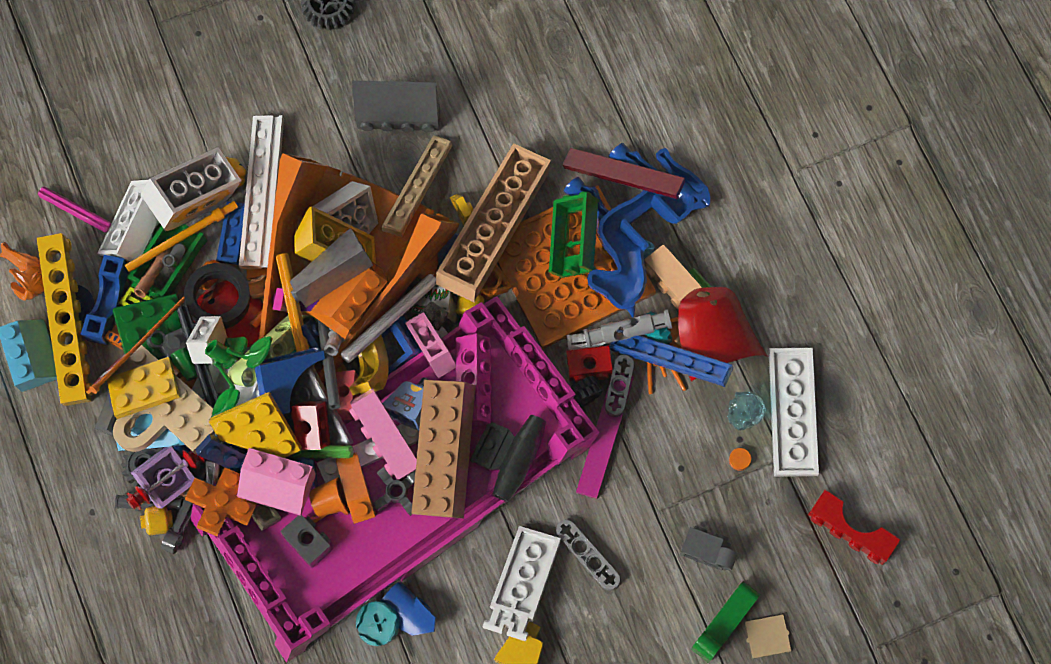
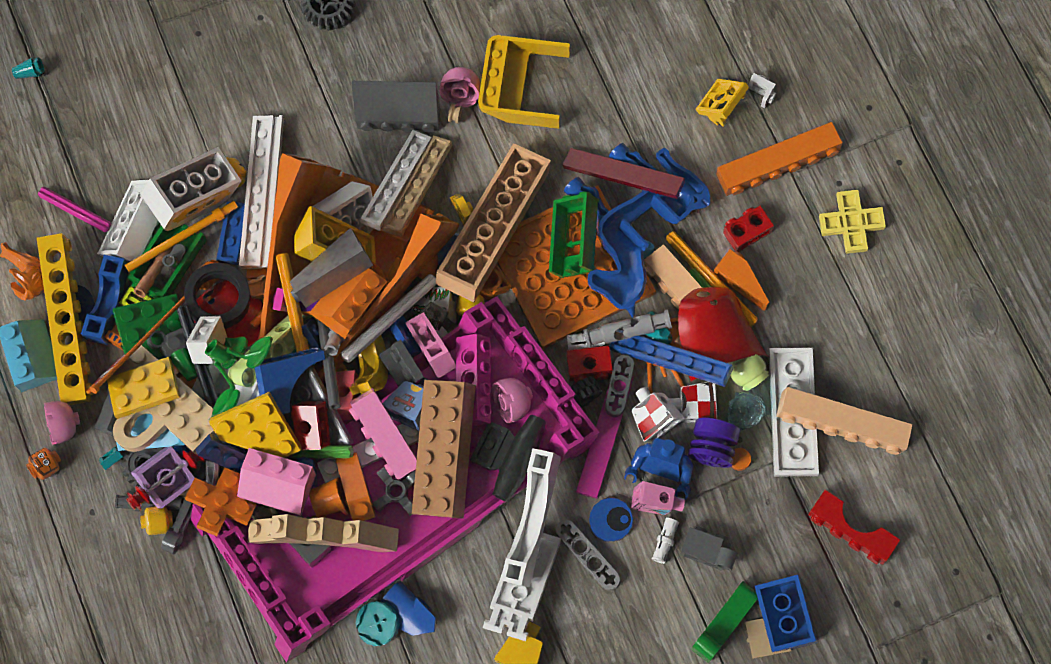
none -> teal cone [12,57,45,79]
none -> orange head [26,448,61,480]
none -> bright pink cylinder [44,401,80,445]
none -> teal tile [99,447,123,470]
none -> tan arch [248,514,399,552]
none -> white plate [360,130,431,231]
none -> dark grey bracket [379,340,424,387]
none -> bright pink cylinder [439,67,481,107]
none -> tan bush [448,104,462,124]
none -> yellow windscreen [478,35,570,129]
none -> bright pink cylinder [492,378,533,423]
none -> white arch [501,449,561,588]
none -> blue tile [589,498,633,542]
none -> blue torso [624,438,693,500]
none -> bright pink torso [630,481,685,515]
none -> torso [632,387,685,442]
none -> white pin [652,518,679,564]
none -> light orange axle [666,231,758,327]
none -> torso [669,382,717,424]
none -> dark purple wheel [688,418,740,468]
none -> yellow piece [696,79,749,127]
none -> orange slope [714,249,769,311]
none -> orange brick [716,122,842,196]
none -> red brick [723,206,774,252]
none -> yellowish green piece [730,354,769,391]
none -> white bracket [749,73,776,108]
none -> blue slope [755,575,819,652]
none -> light nougat brick [776,387,913,455]
none -> light yellow plate [819,190,886,254]

